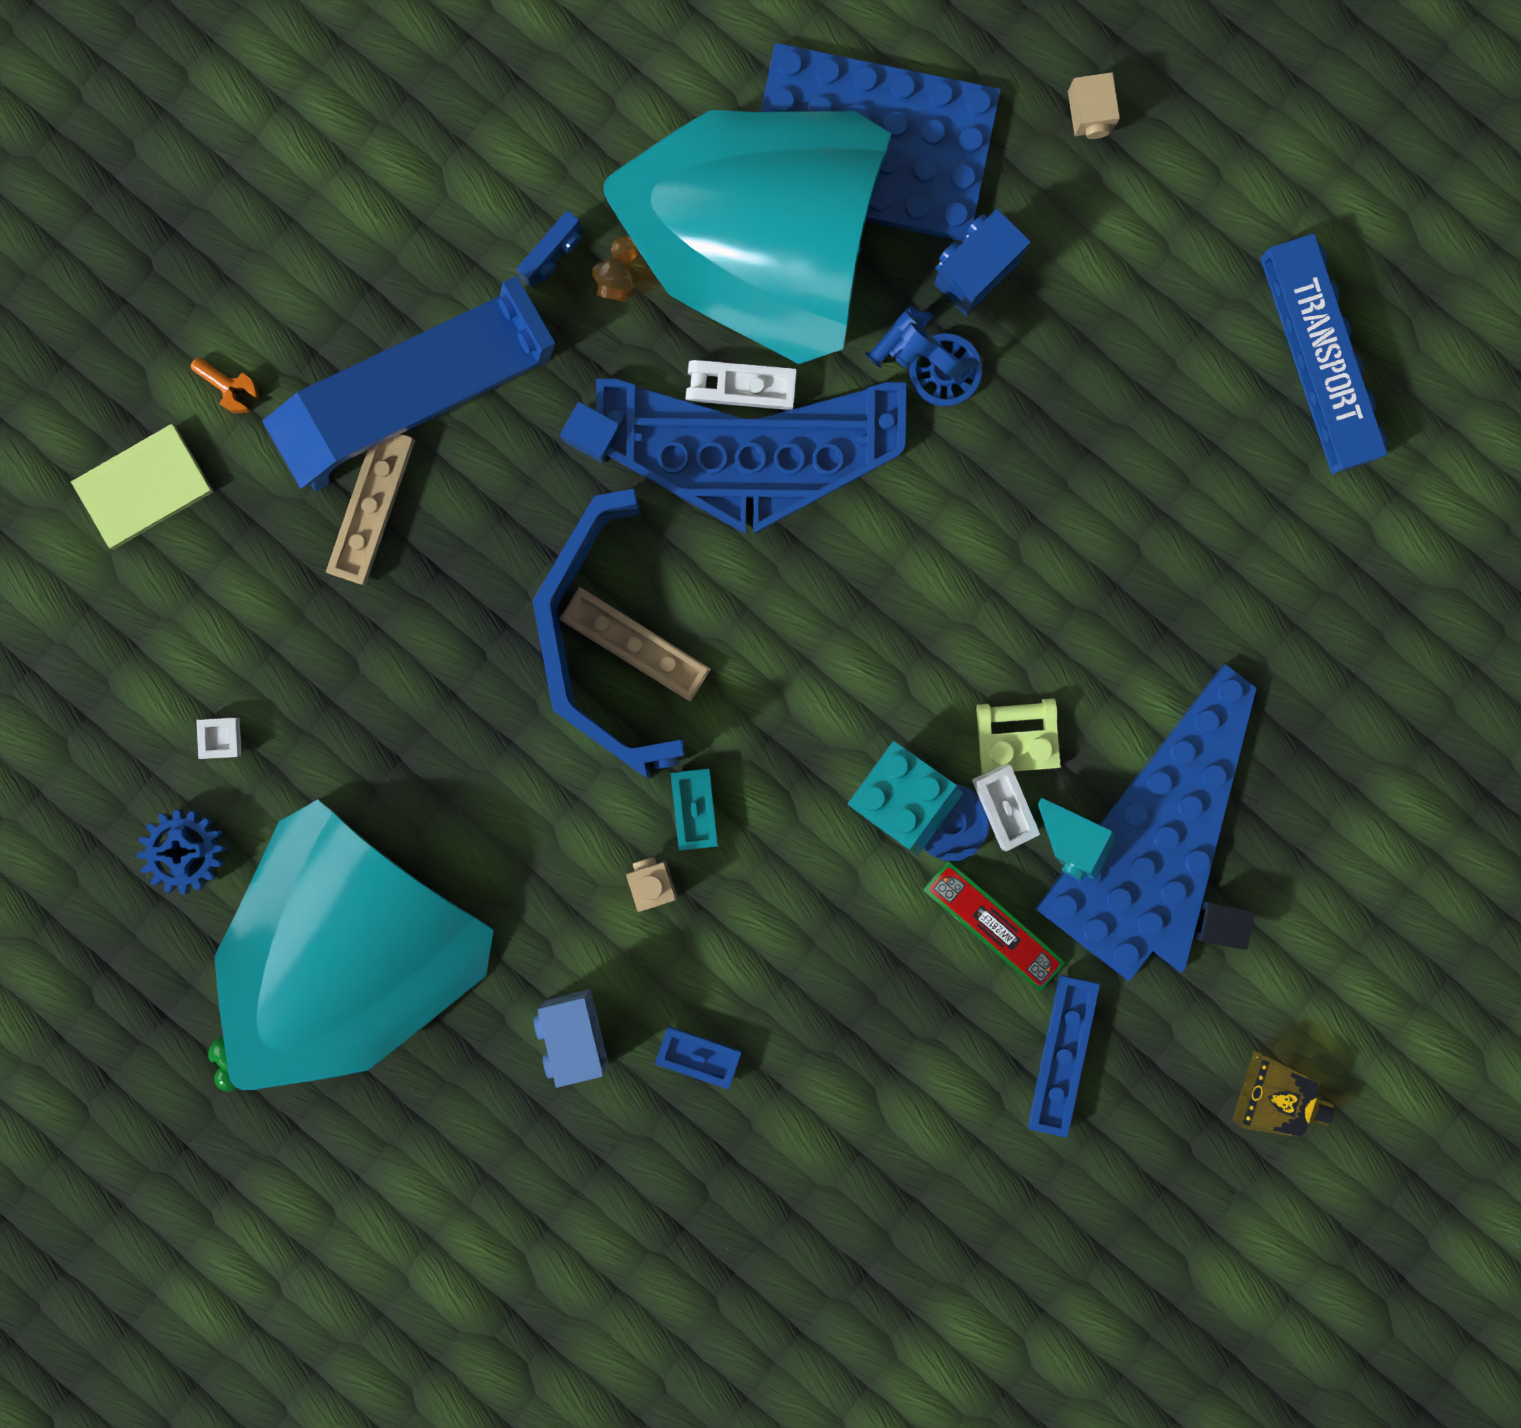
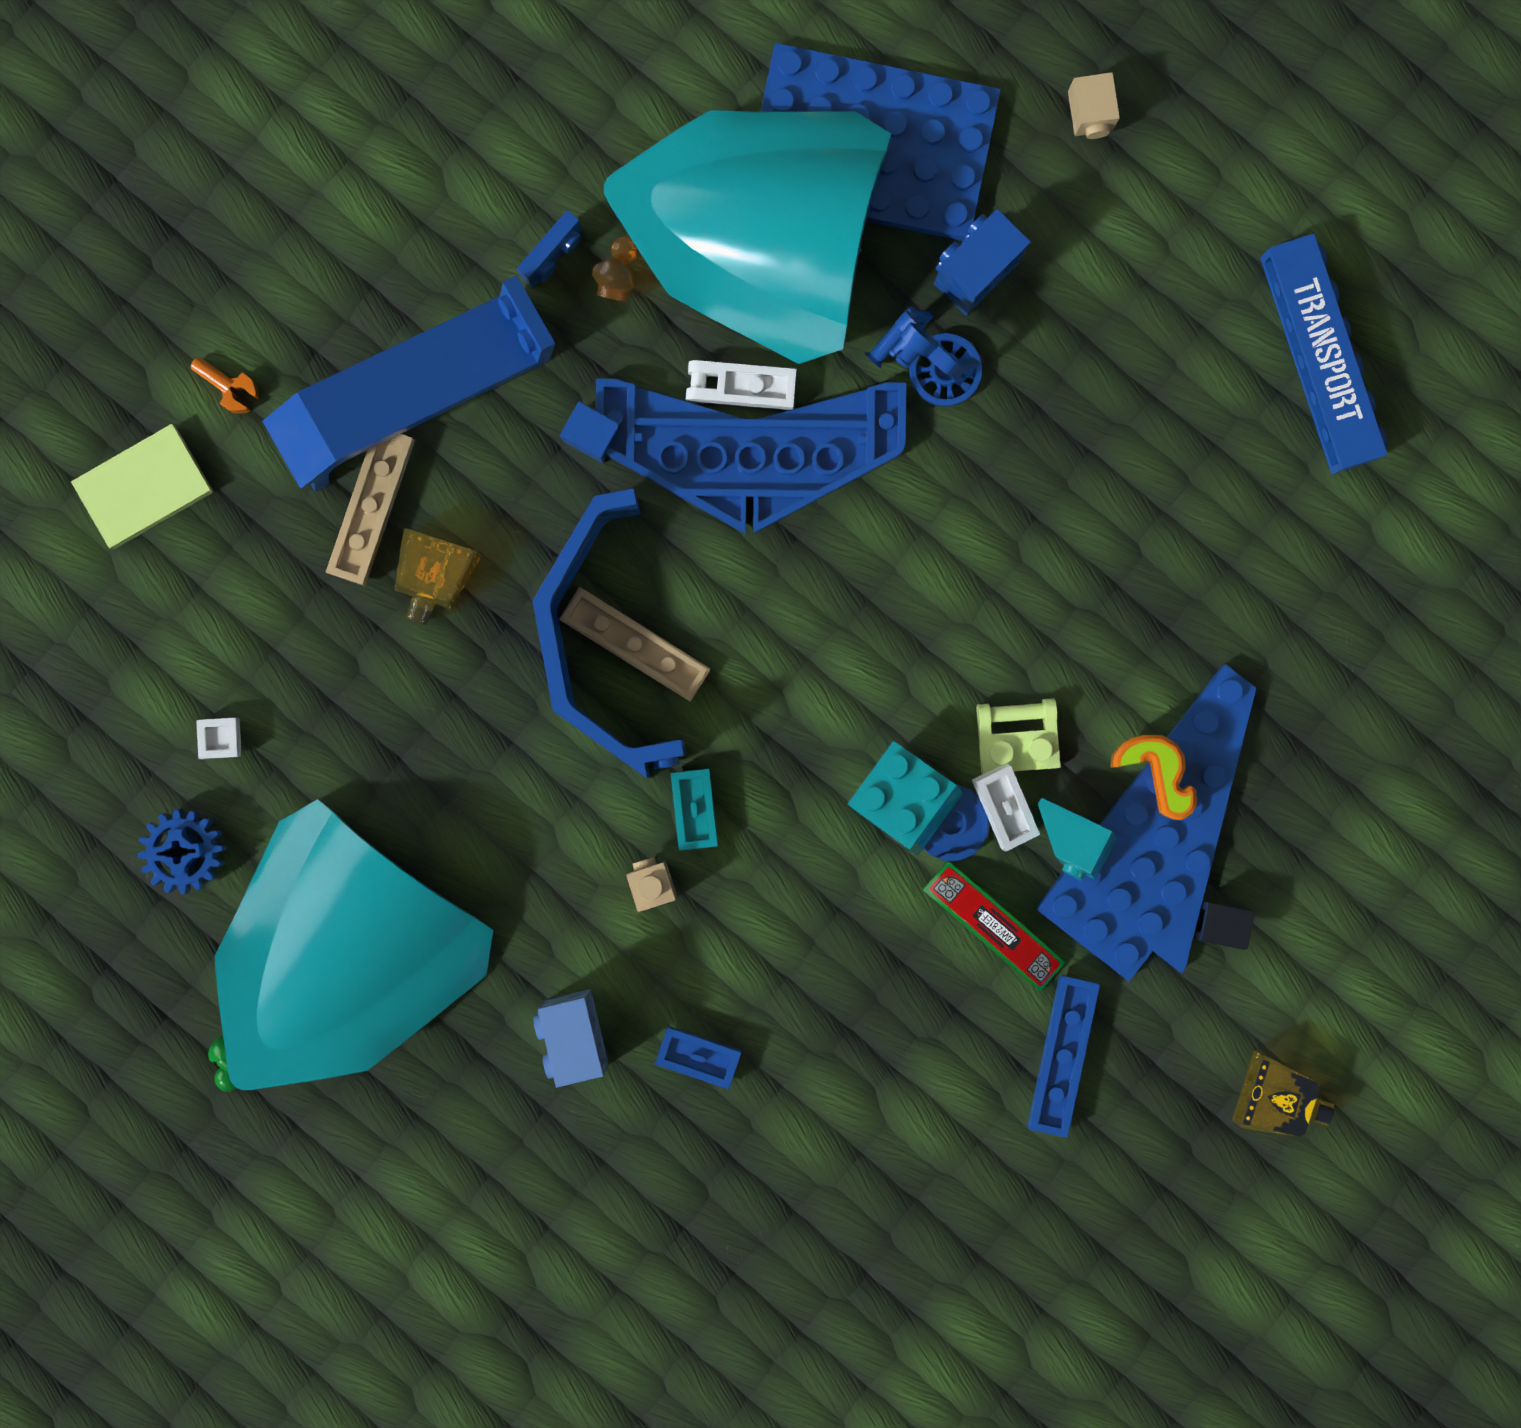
none -> clear yellow torso [395,528,481,626]
none -> animal [1110,735,1197,820]

